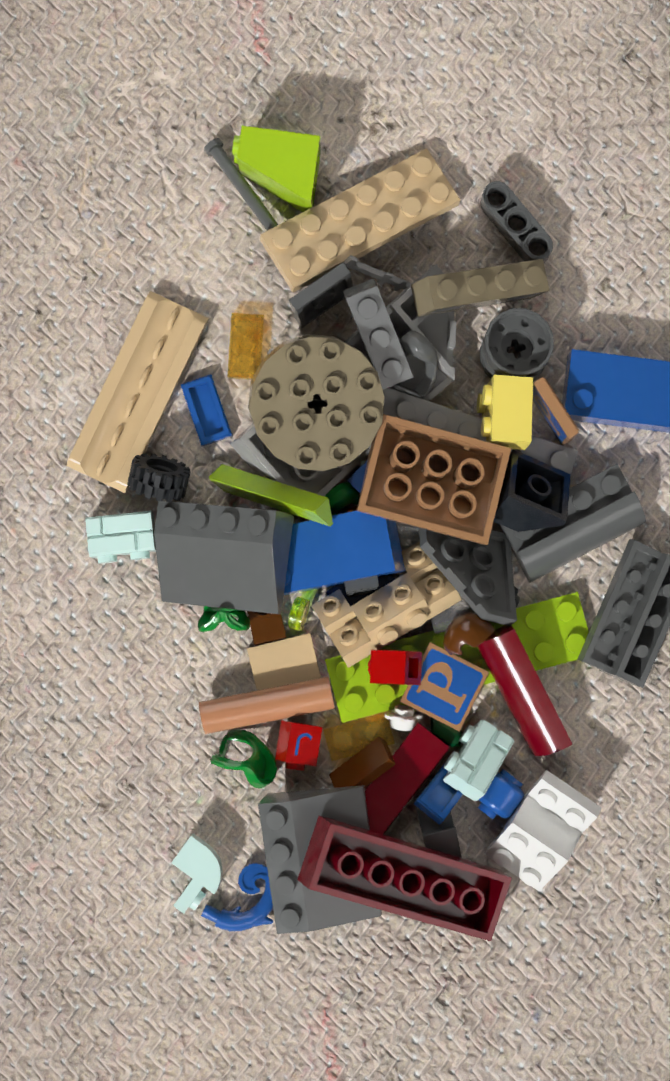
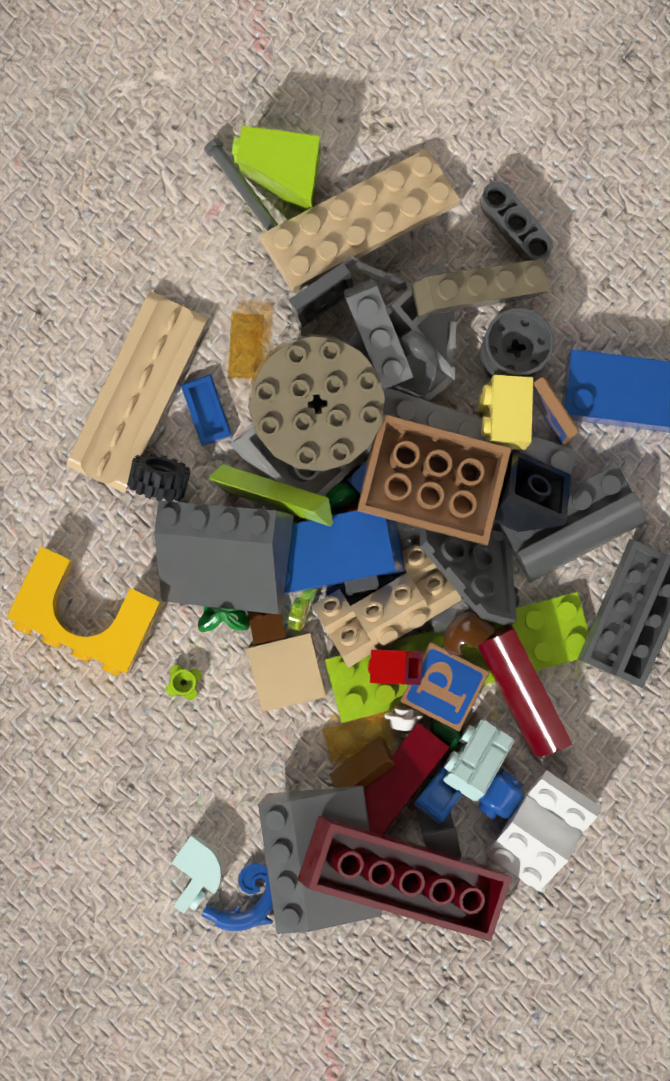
light aqua brick [85,511,156,564] -> none
nougat brick [199,676,335,734] -> none
green piece [210,729,277,789] -> none
red brick [275,720,323,771] -> none
none -> yellow arch [6,546,162,677]
none -> lime plate [166,665,202,700]

